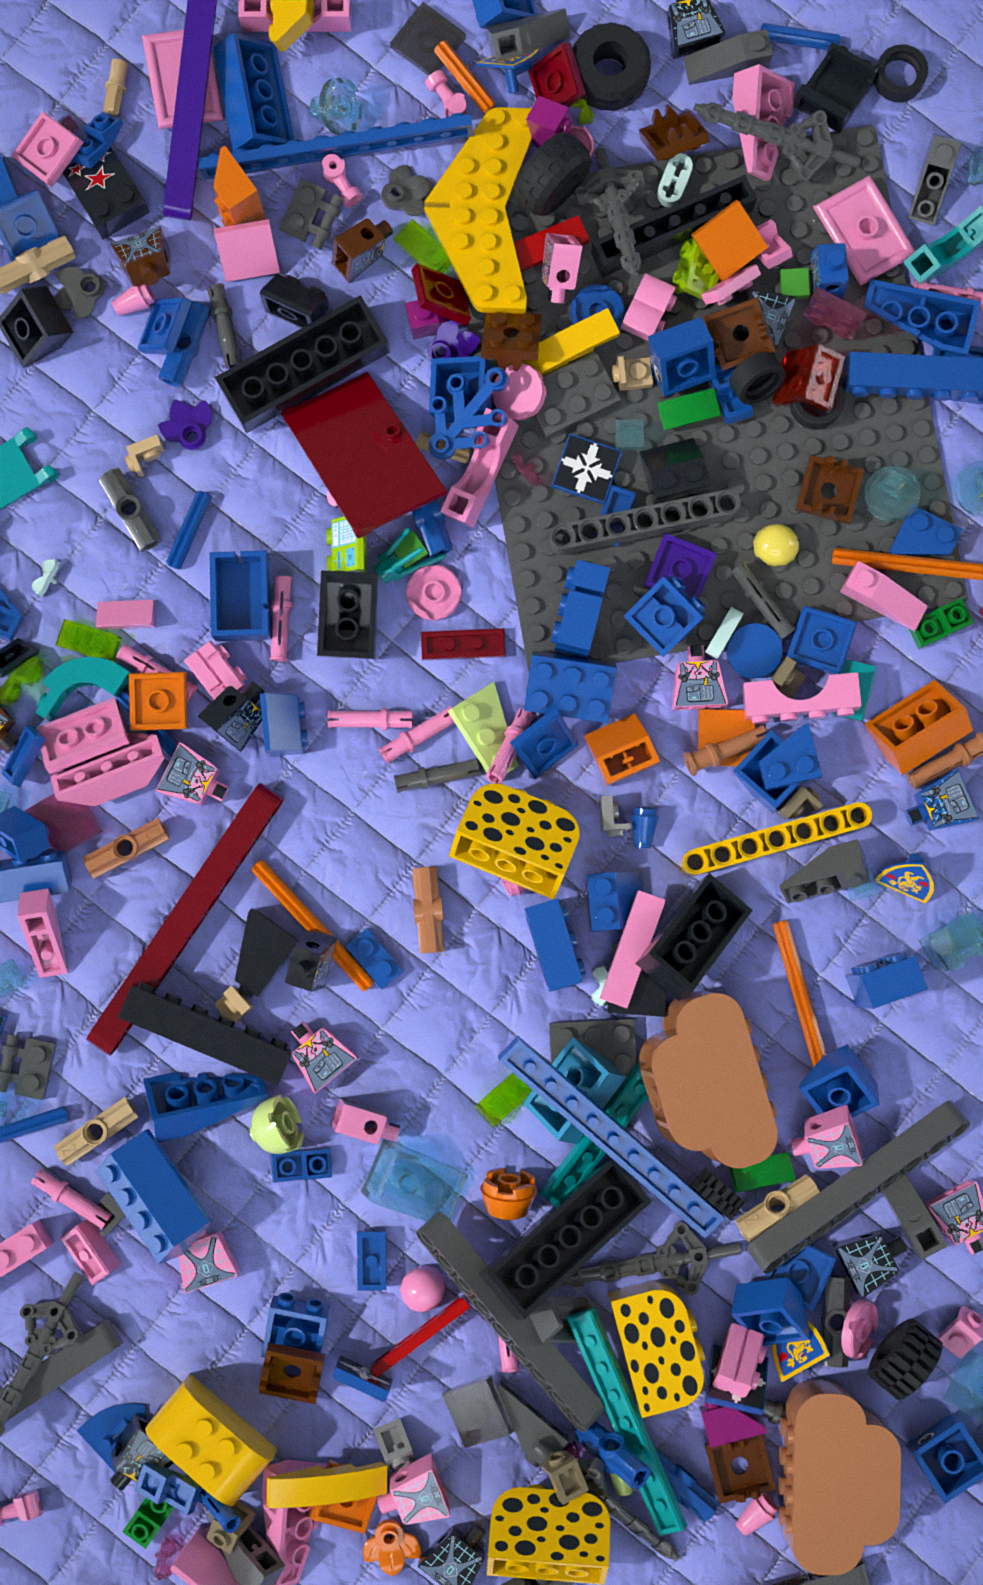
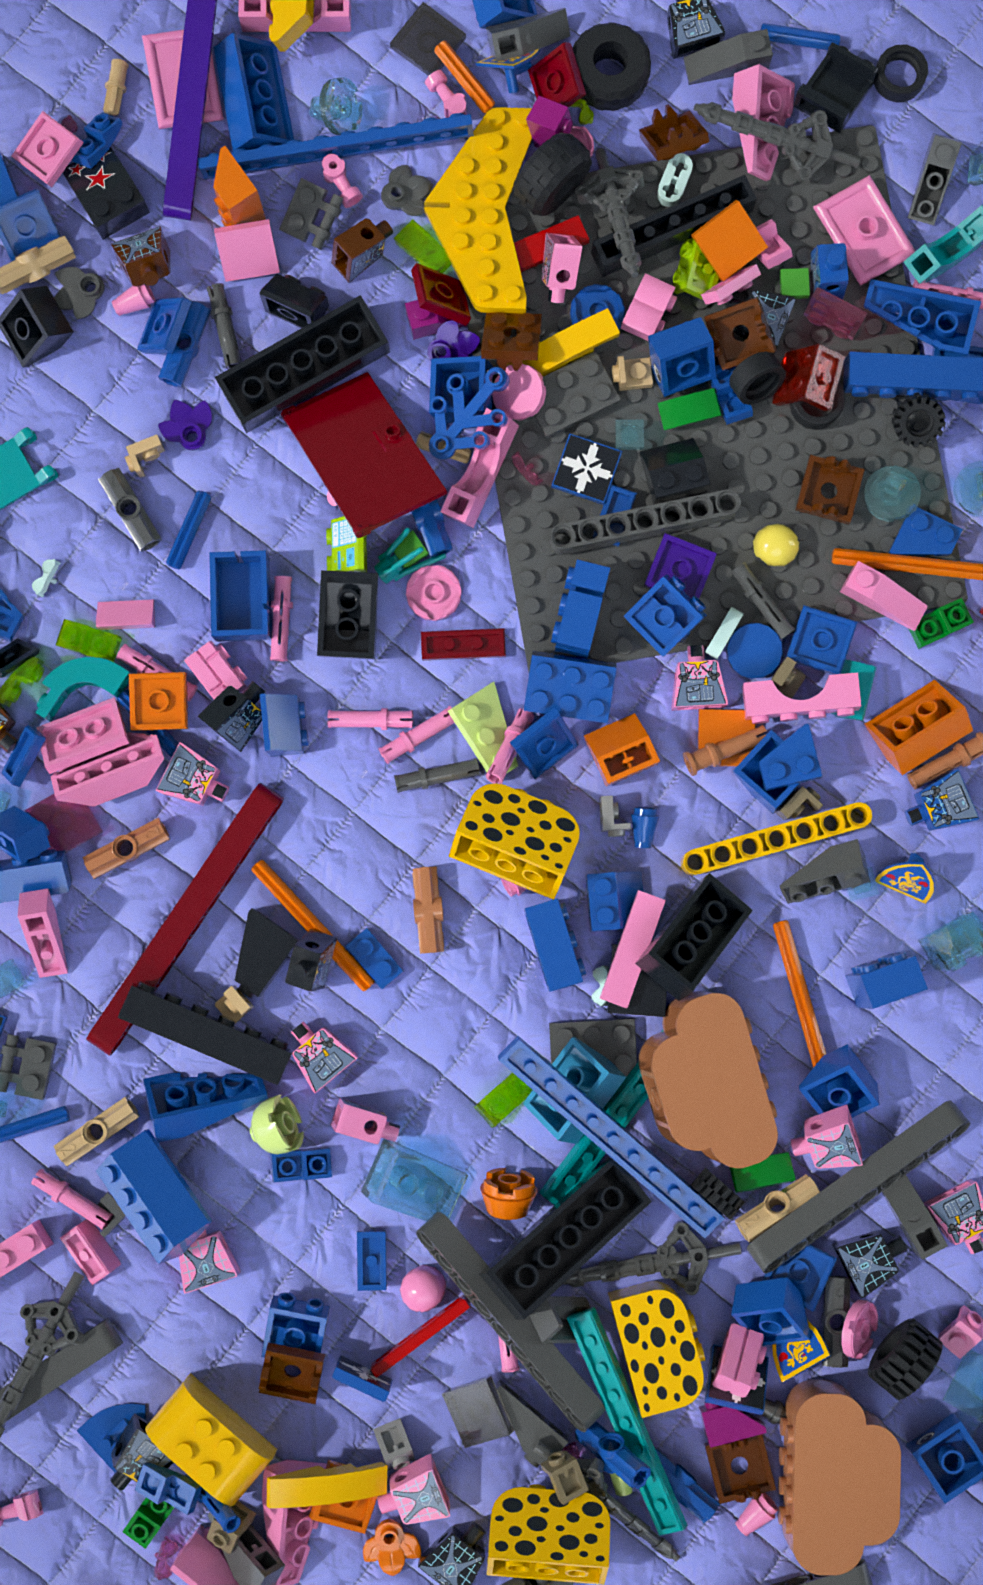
none -> black tyre [892,392,946,448]

